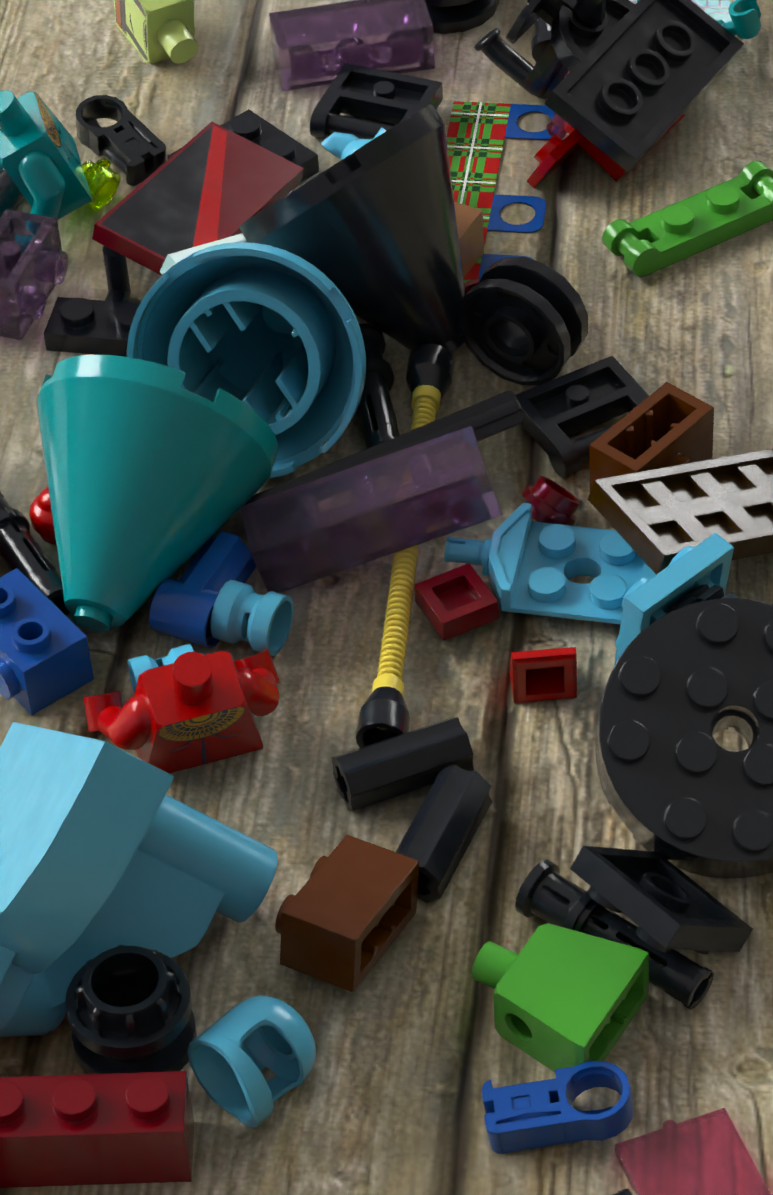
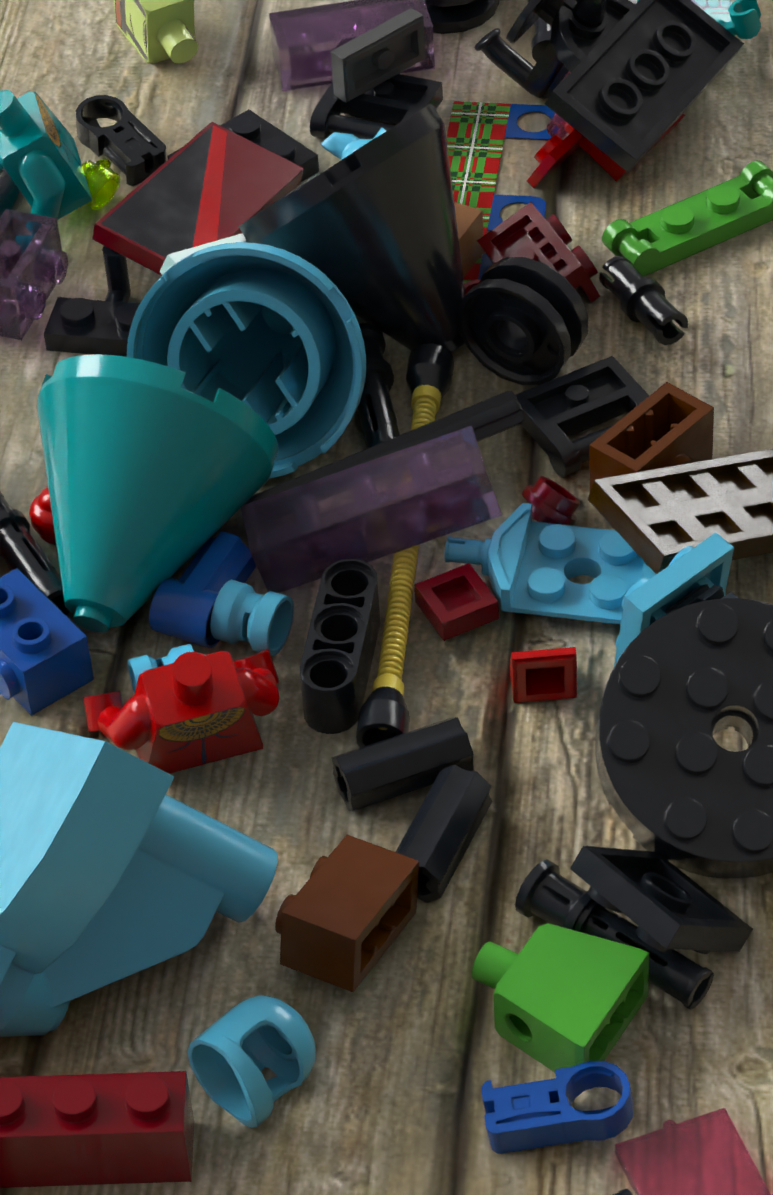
black piece [66,945,197,1074] -> none
none -> black beam [300,558,380,734]
none -> dark grey plate [330,8,426,103]
none -> dark red bracket [477,202,601,303]
none -> black pin [599,256,688,345]

